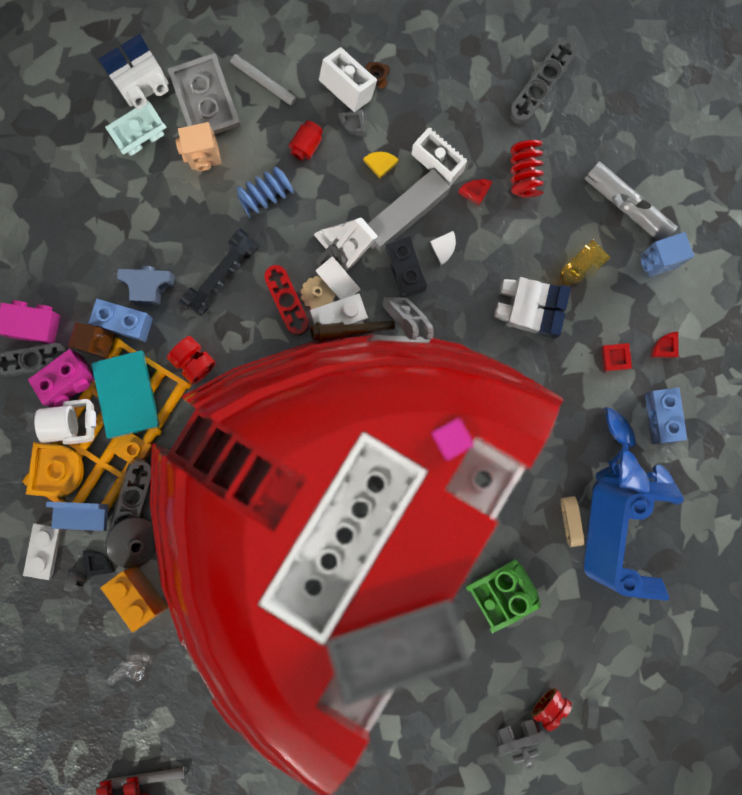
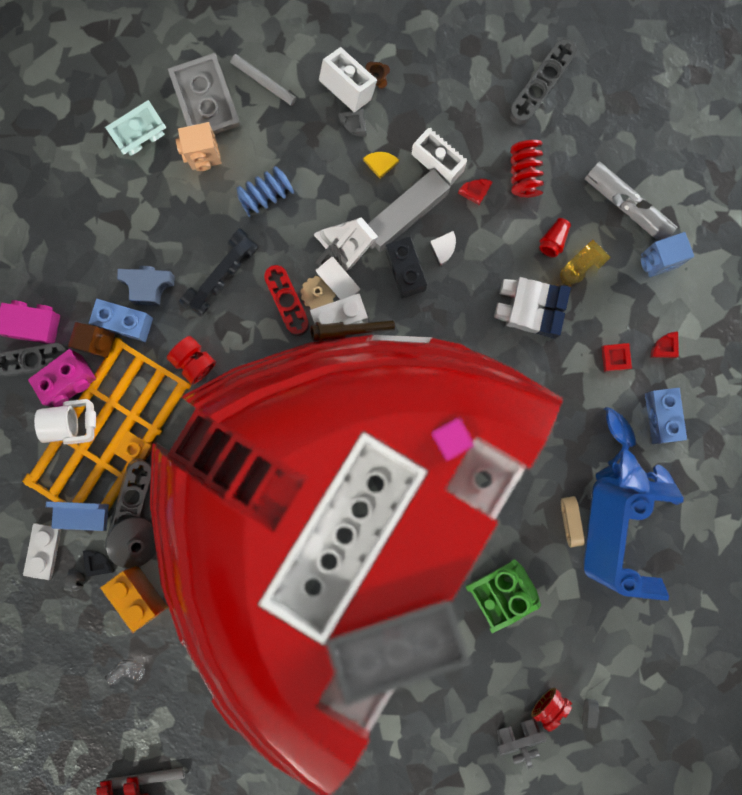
light orange tile [26,442,84,497] -> none
teal tile [91,350,160,439] -> none
white hips [98,34,169,109] -> none
red brick [288,120,323,161] -> none
light grey hinge [382,297,434,340] -> none
none -> red cone [539,218,571,257]

